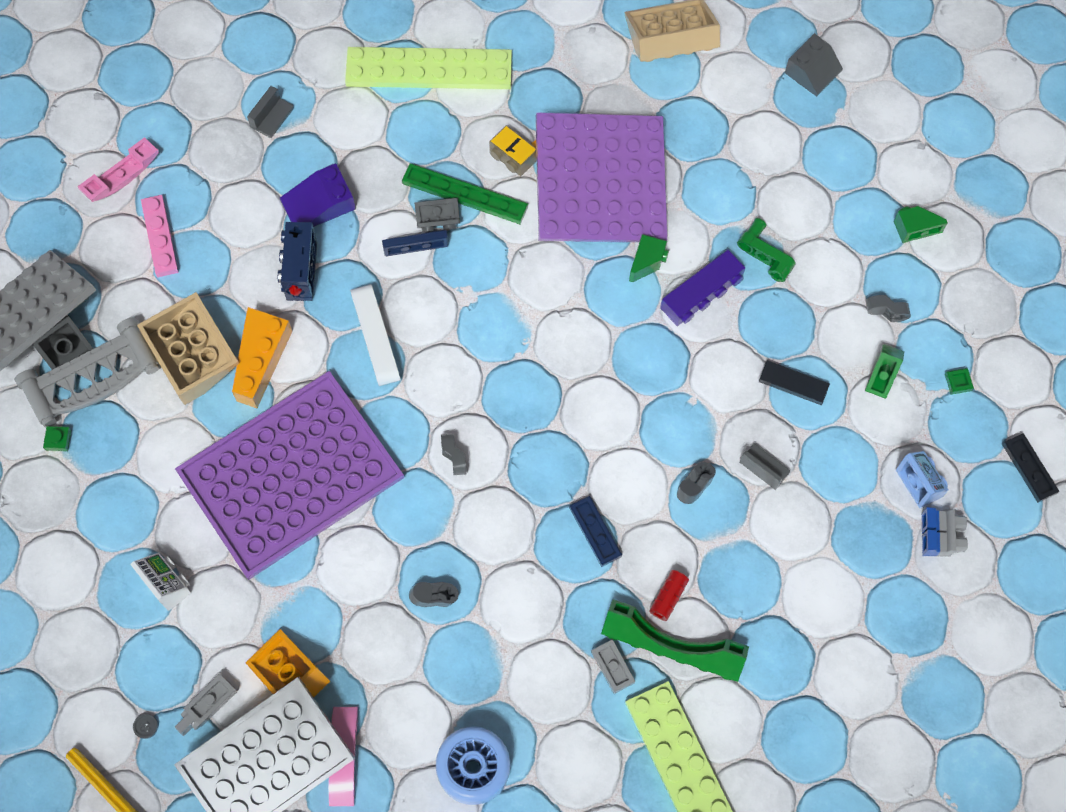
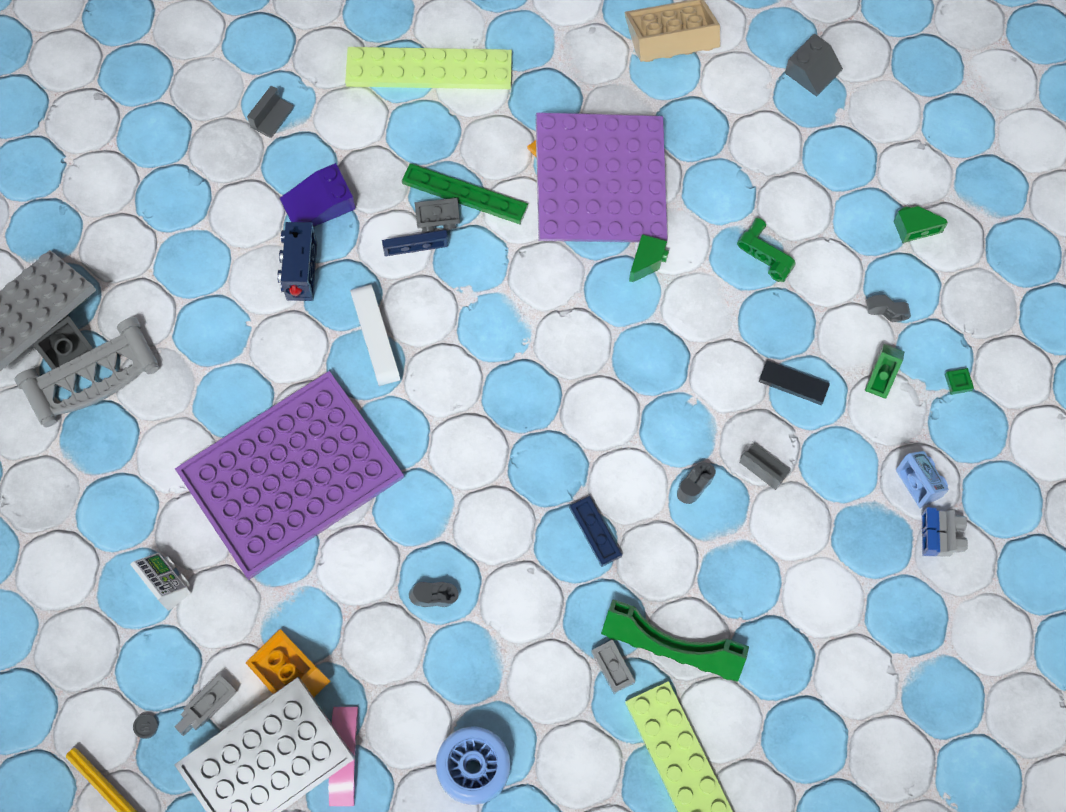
green plate [43,426,71,451] -> none
bright pink slope [77,137,159,202] -> none
tan slope [137,292,239,405] -> none
bright pink plate [141,195,179,278] -> none
light orange wedge [232,307,292,408] -> none
dark grey piece [441,433,467,476] -> none
brick [489,125,537,177] -> none
red axle [649,570,689,621] -> none
dark purple brick [660,250,745,327] -> none
black tile [1002,433,1060,503] -> none

